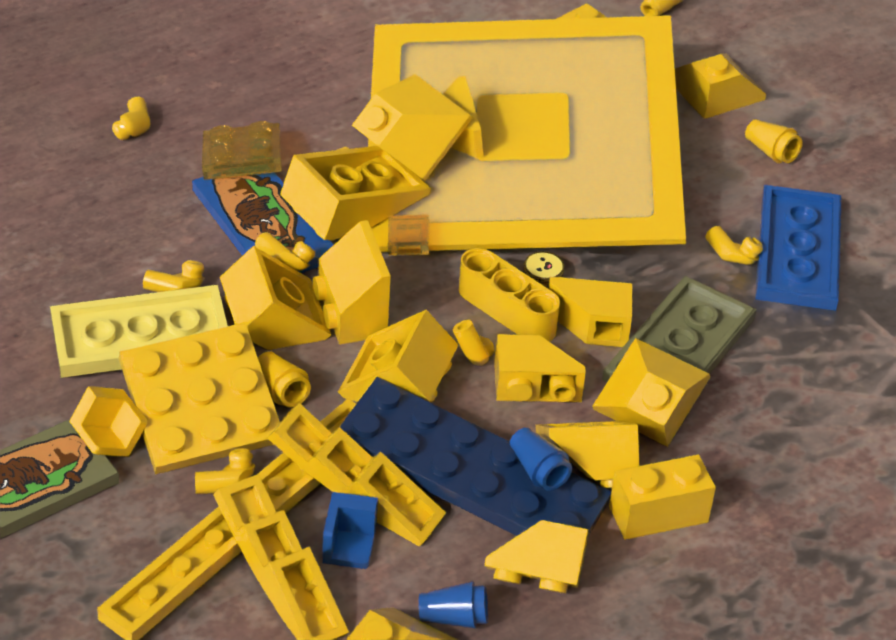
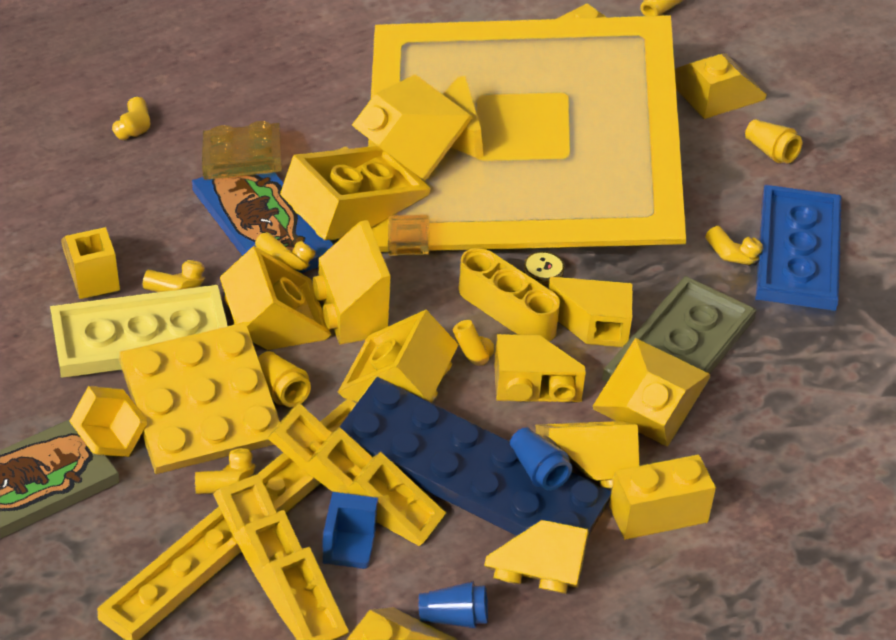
none -> yellow slope [61,227,120,299]

